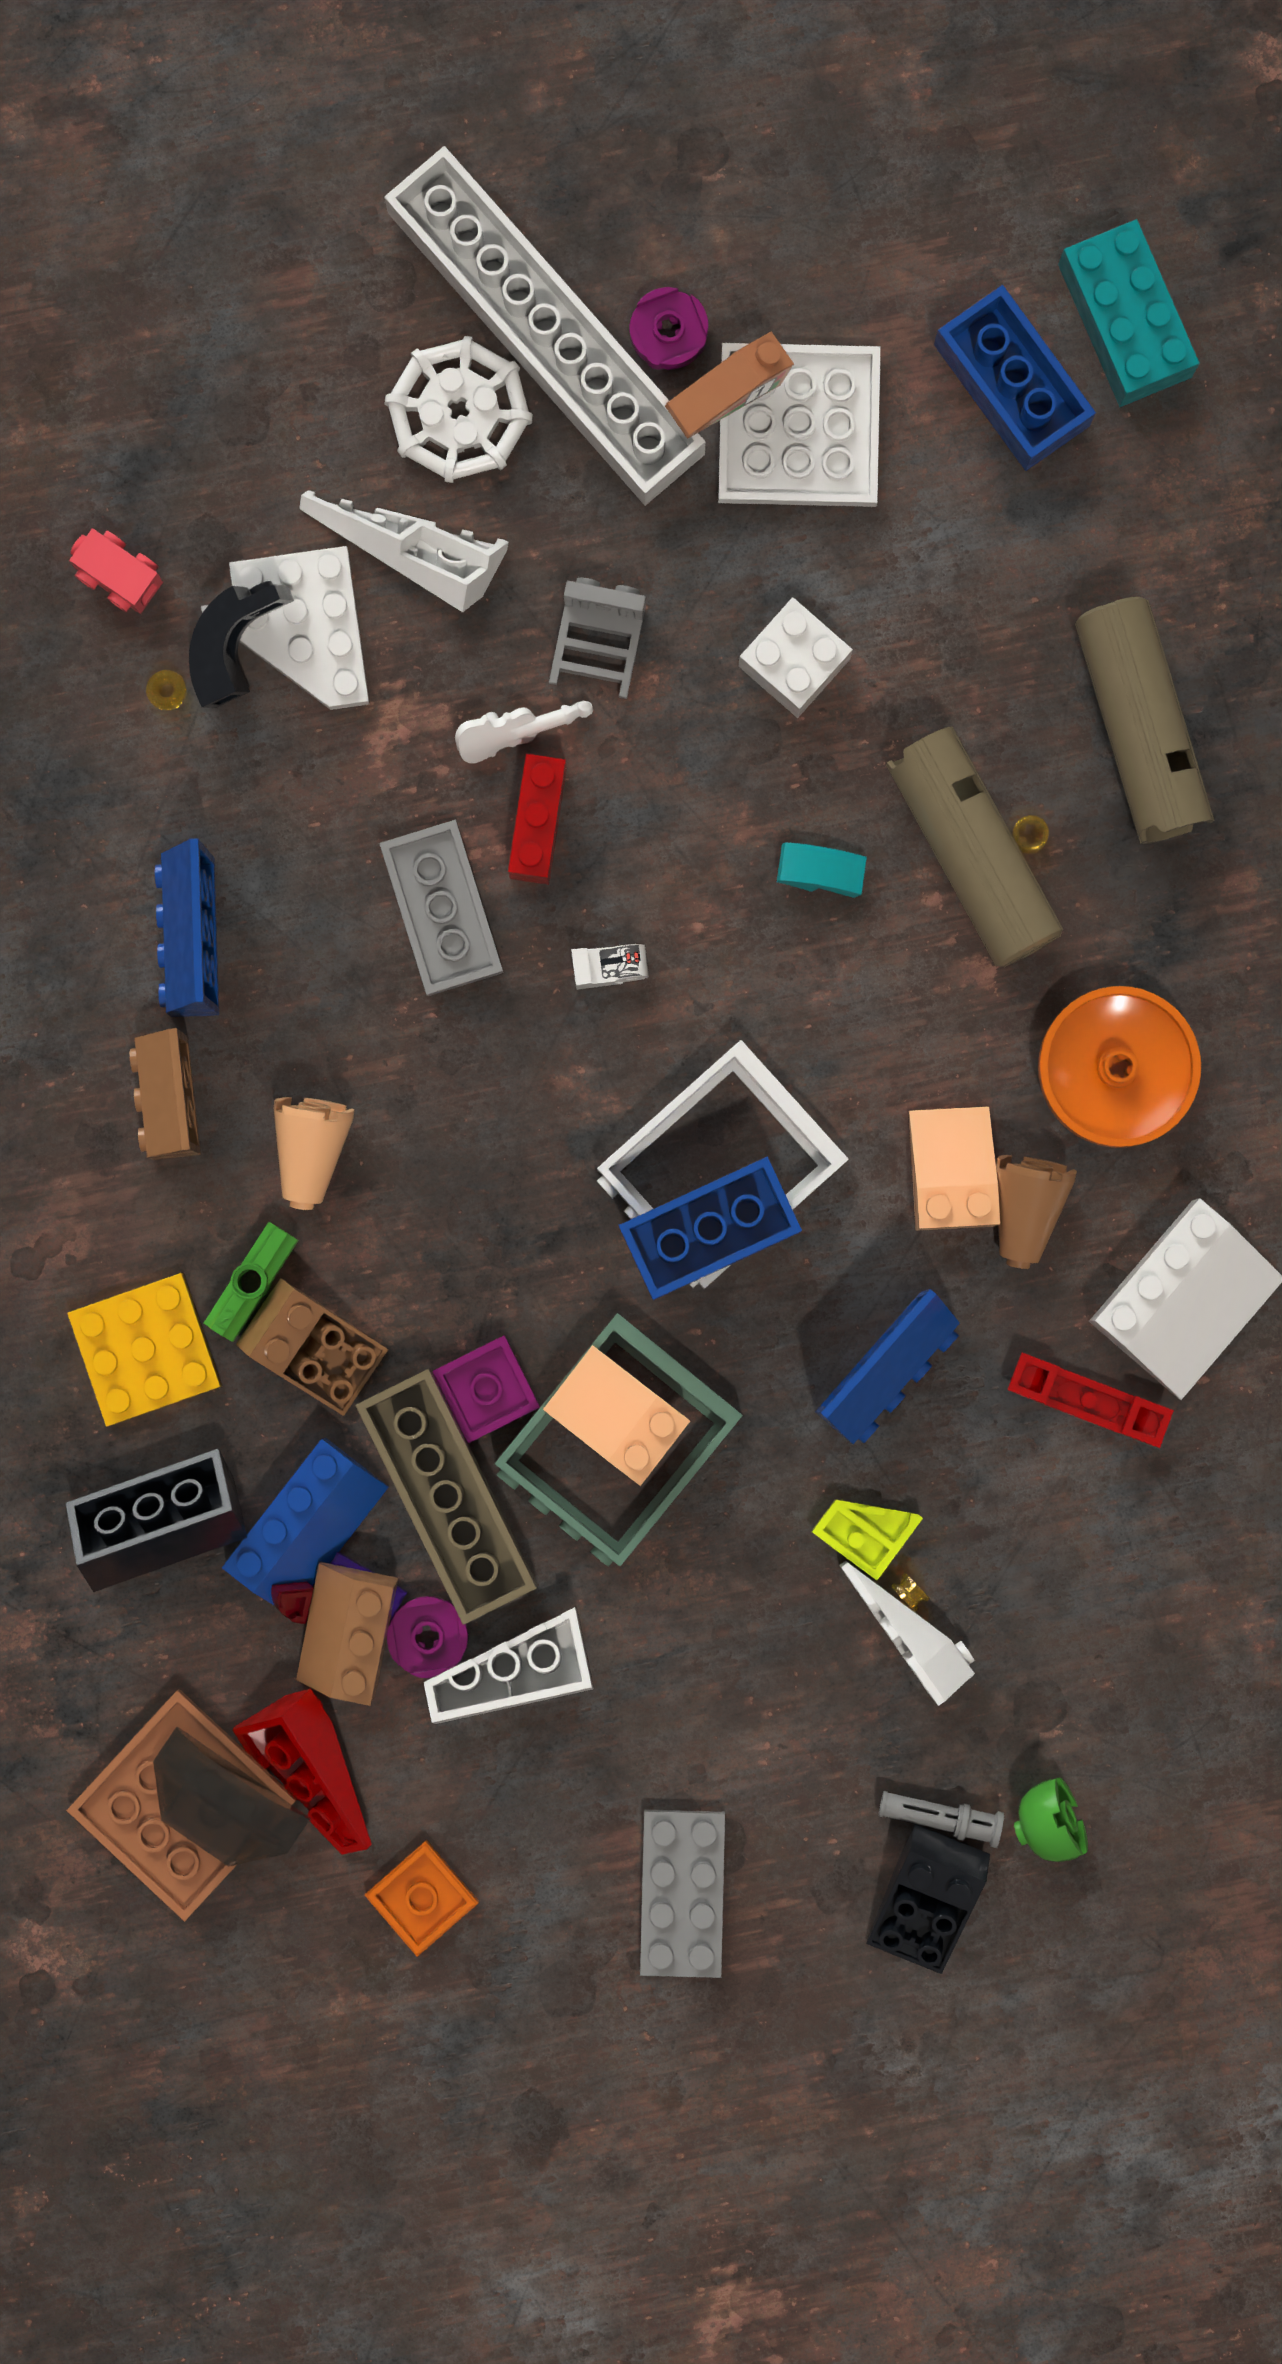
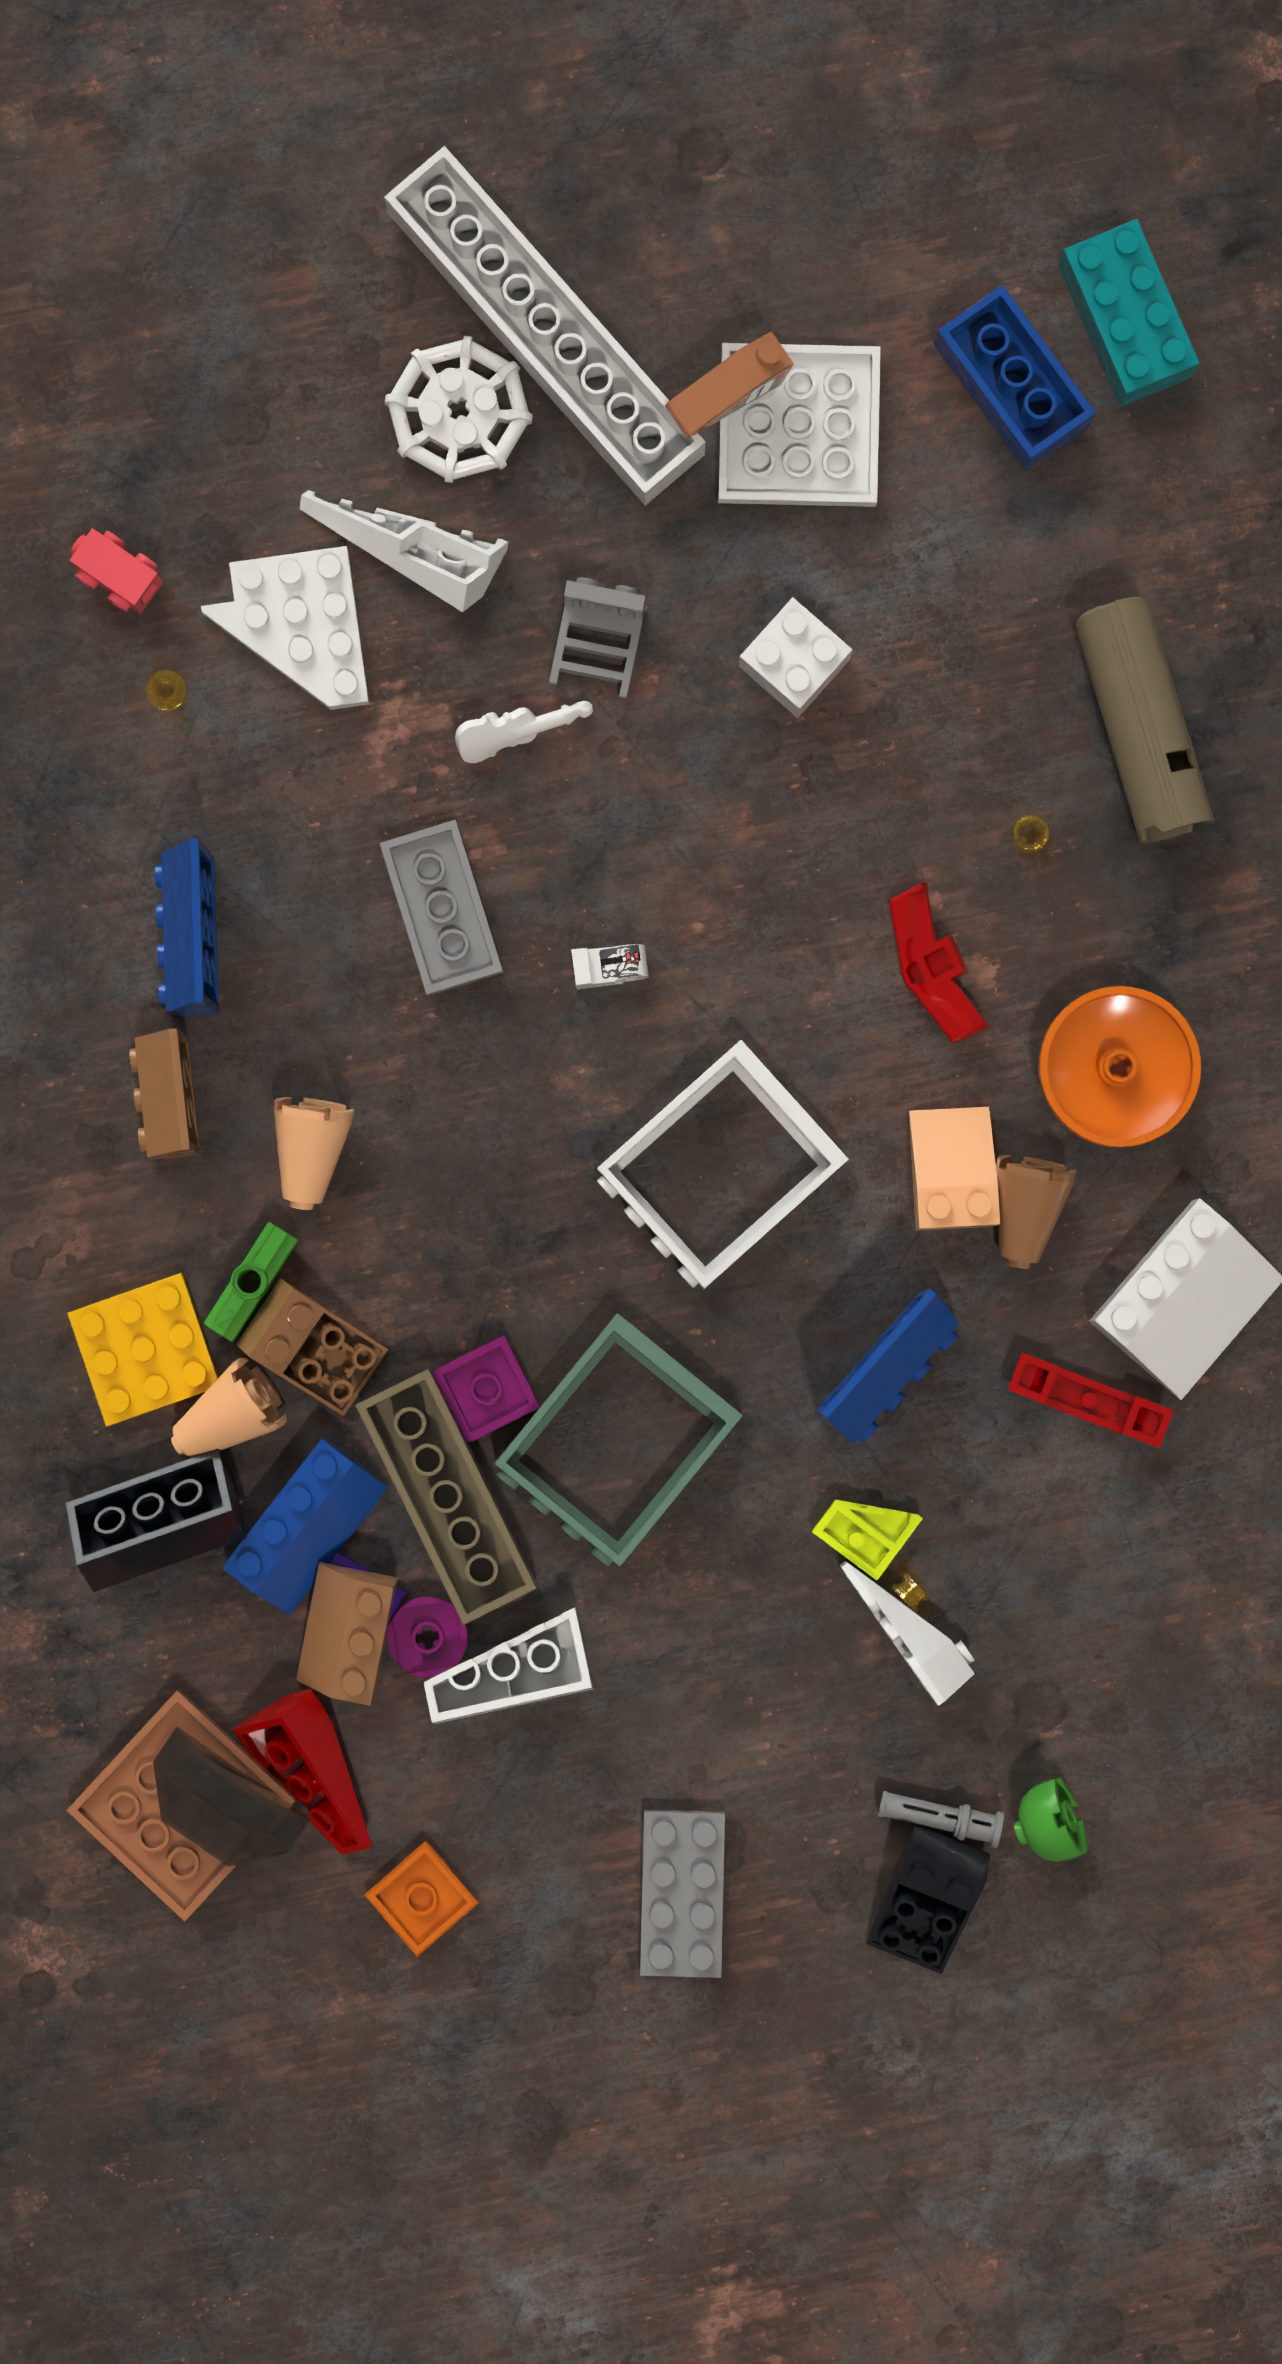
black arch [189,581,294,708] -> none
dark red tile [271,1581,314,1624] -> none
red brick [508,754,567,885] -> none
light nougat slope [543,1345,690,1486] -> none
blue brick [619,1156,802,1301] -> none
magenta plate [629,287,708,370] -> none
teal slope [777,842,867,898] -> none
dark tan piece [886,727,1064,967] -> none
none -> light nougat cone [171,1358,287,1458]
none -> red plate [889,882,991,1044]

